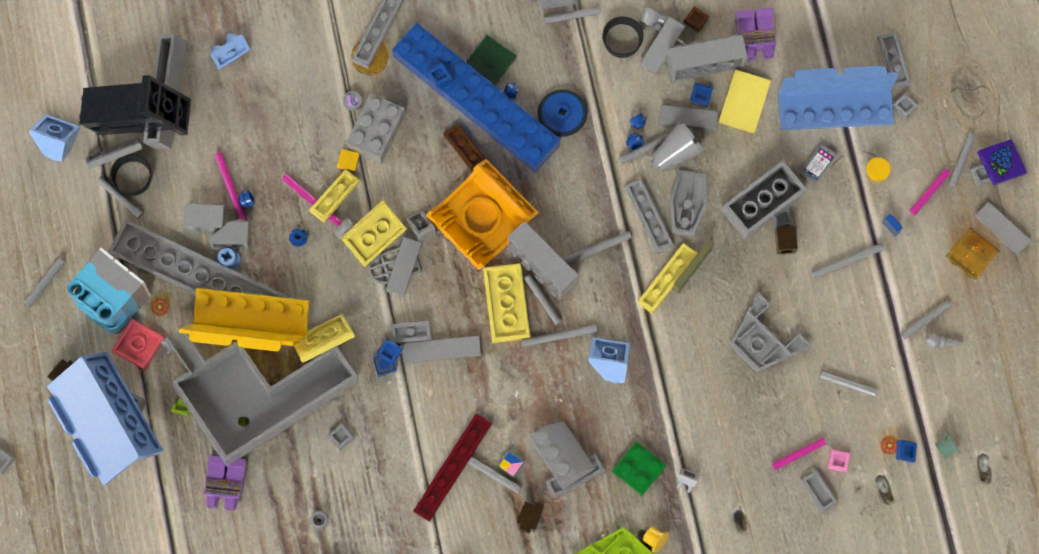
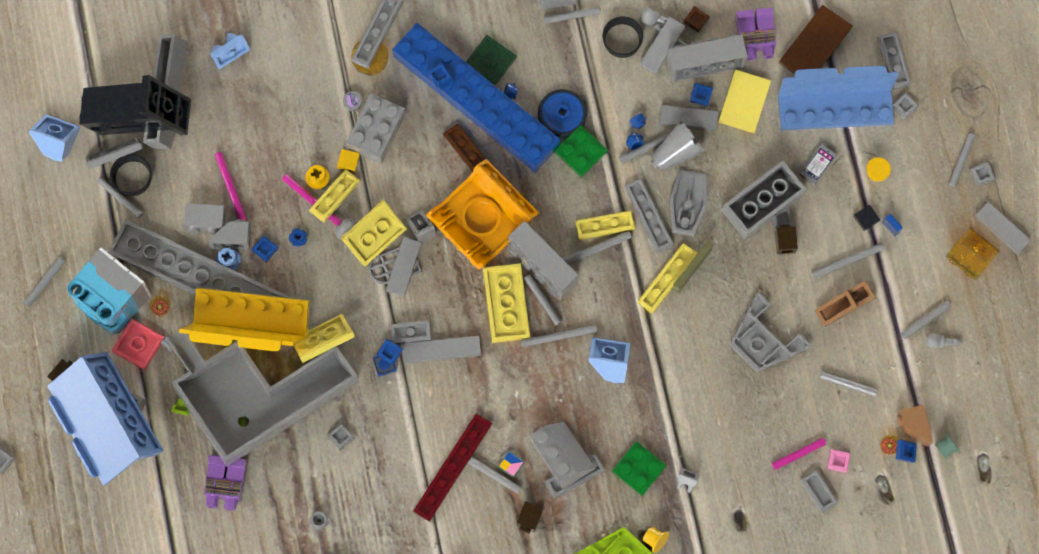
blue plate [239,190,255,209] -> none
dark pink bar [909,169,951,216] -> none
dark purple tile [977,139,1027,186] -> none
none -> blue tile [251,235,279,263]
none -> yellow piece [305,165,330,189]
none -> green plate [554,125,608,178]
none -> light yellow tile [575,210,635,241]
none -> reddish brown tile [779,5,853,74]
none -> medium nougat slope [814,281,877,327]
none -> black tile [853,205,880,231]
none -> medium nougat slope [897,405,933,447]

